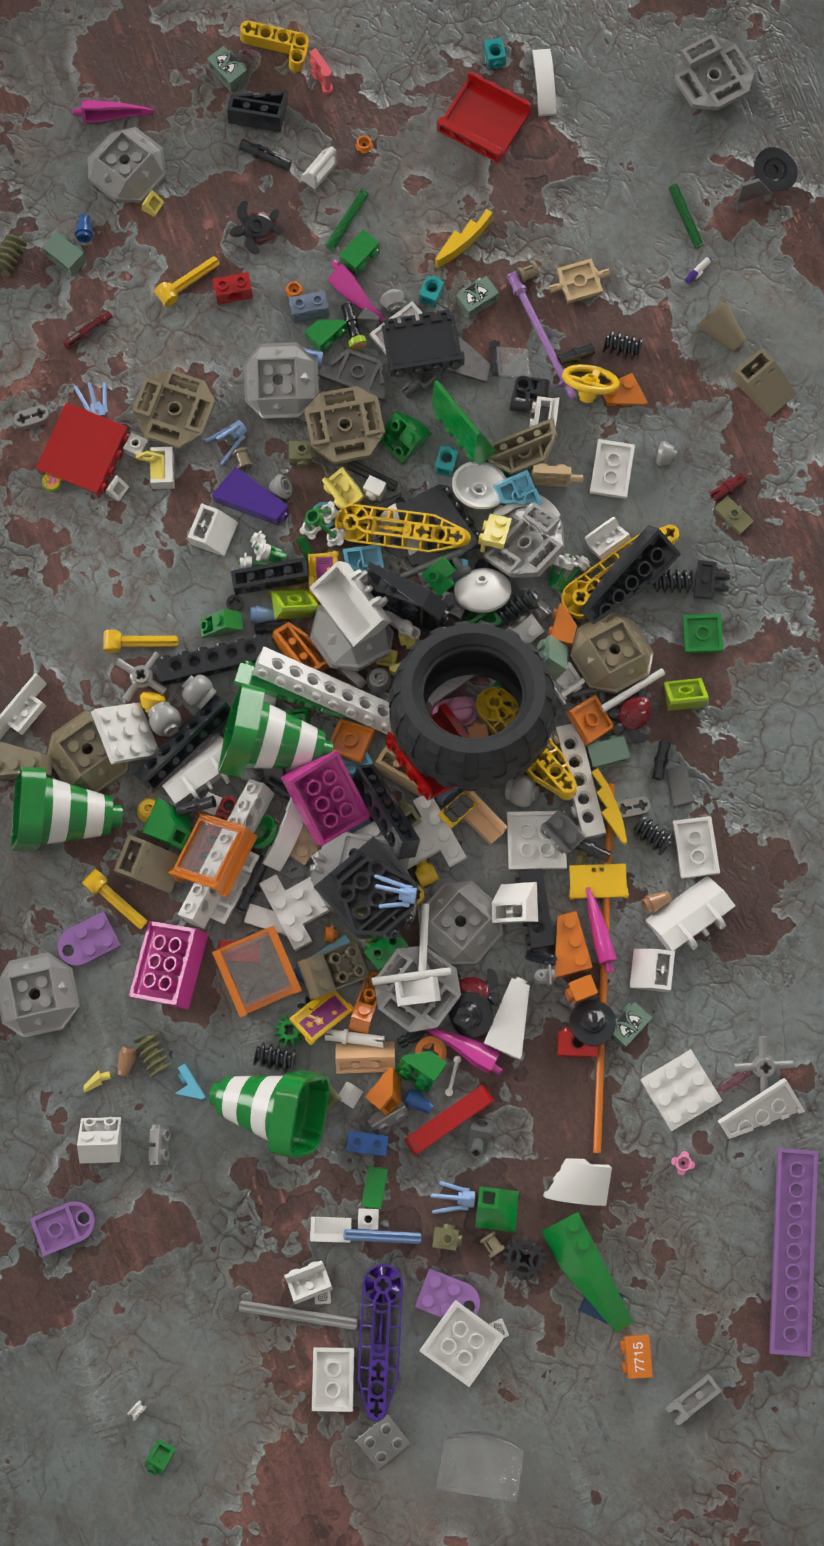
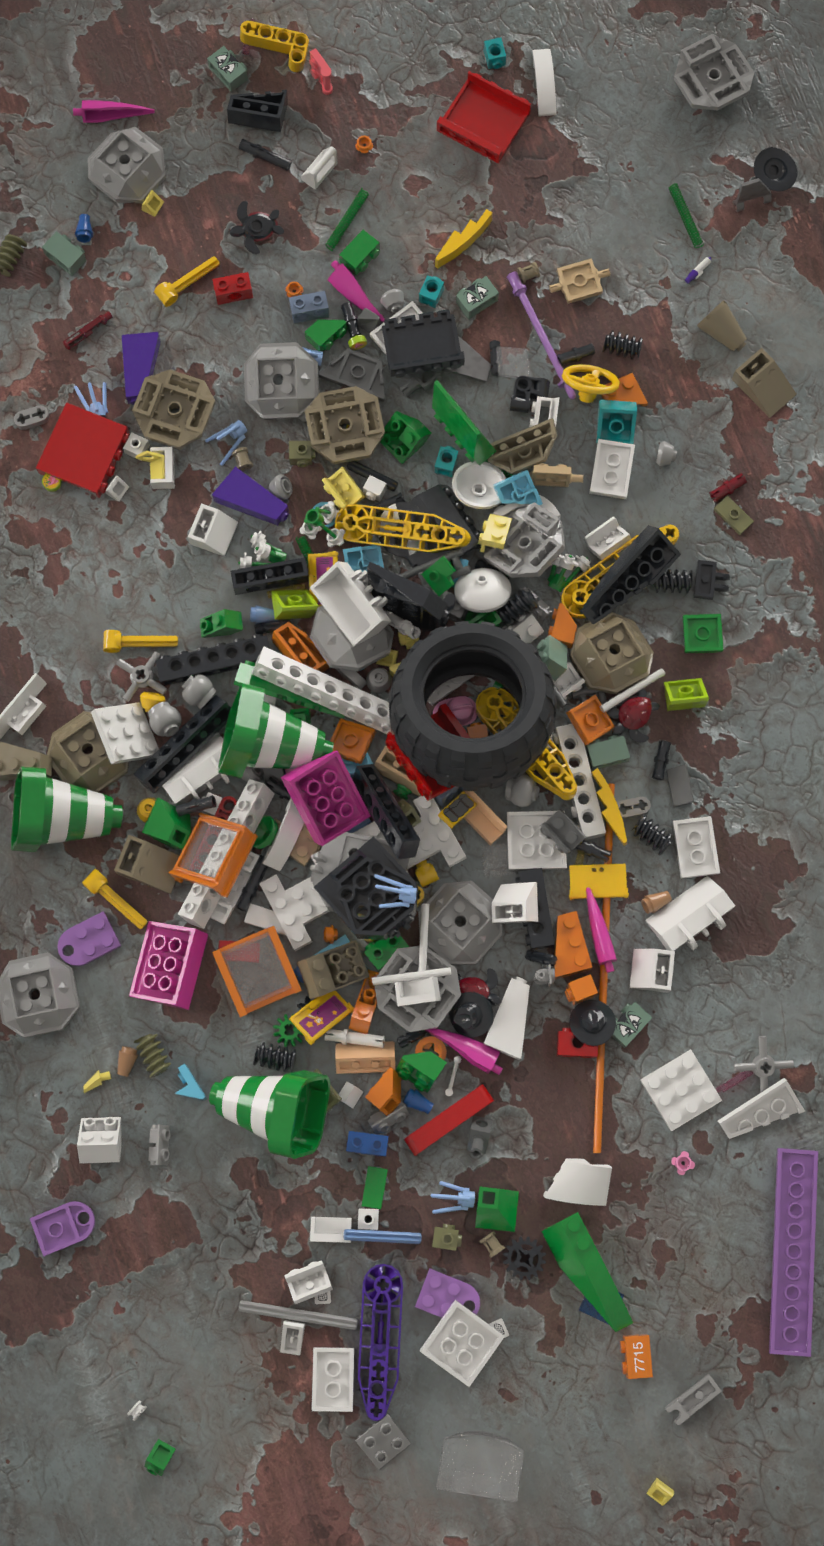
black bush [226,594,244,612] -> none
none -> dark purple slope [122,332,161,405]
none -> white slope [280,1320,305,1355]
none -> green bush [393,783,412,801]
none -> teal slope [596,400,637,444]
none -> light yellow slope [647,1478,674,1506]

